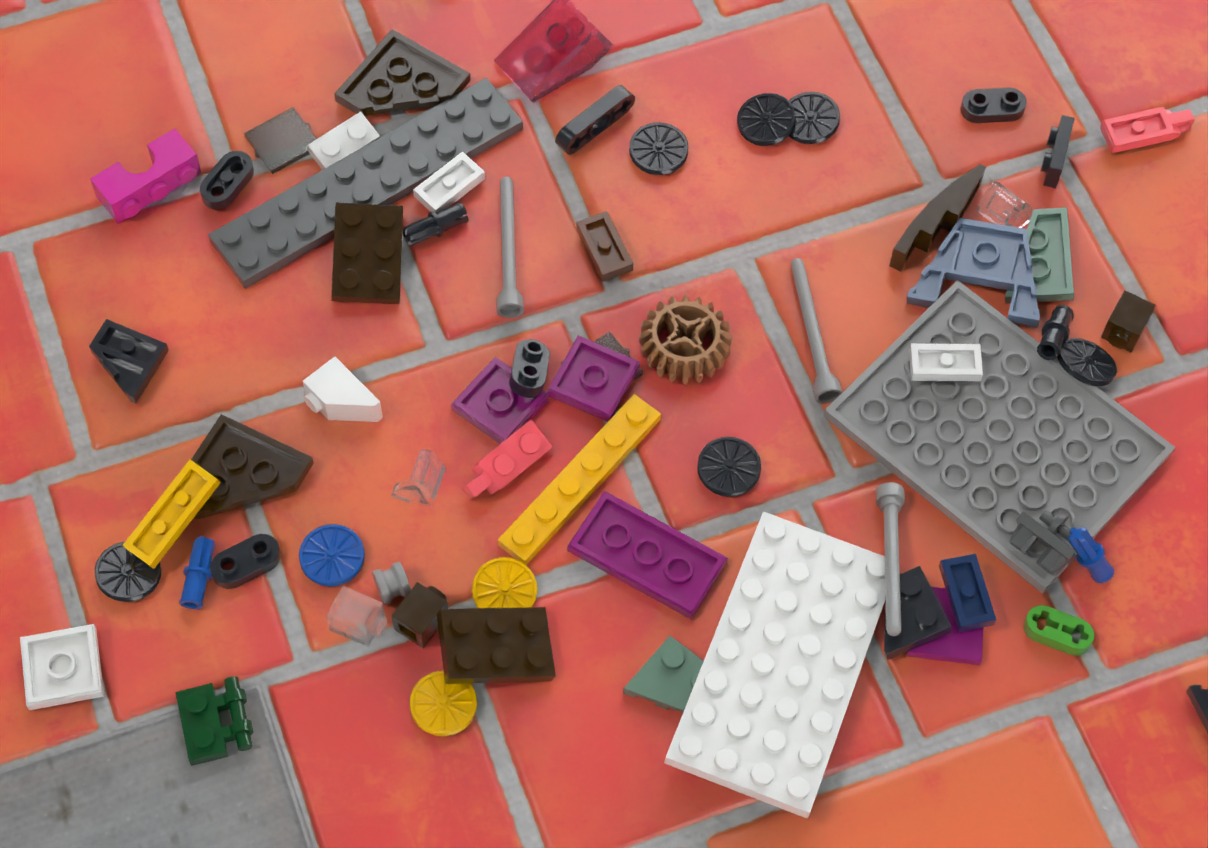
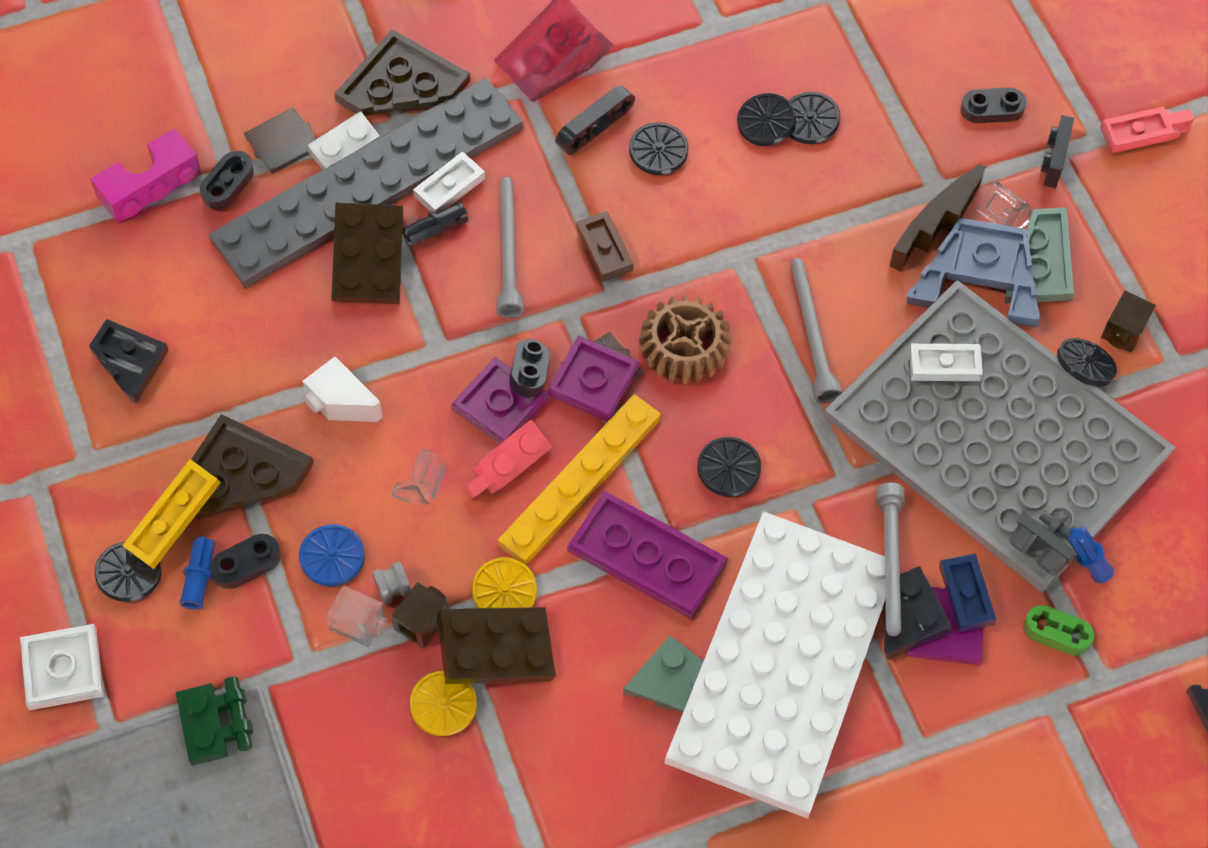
black pin [1037,305,1074,360] -> none

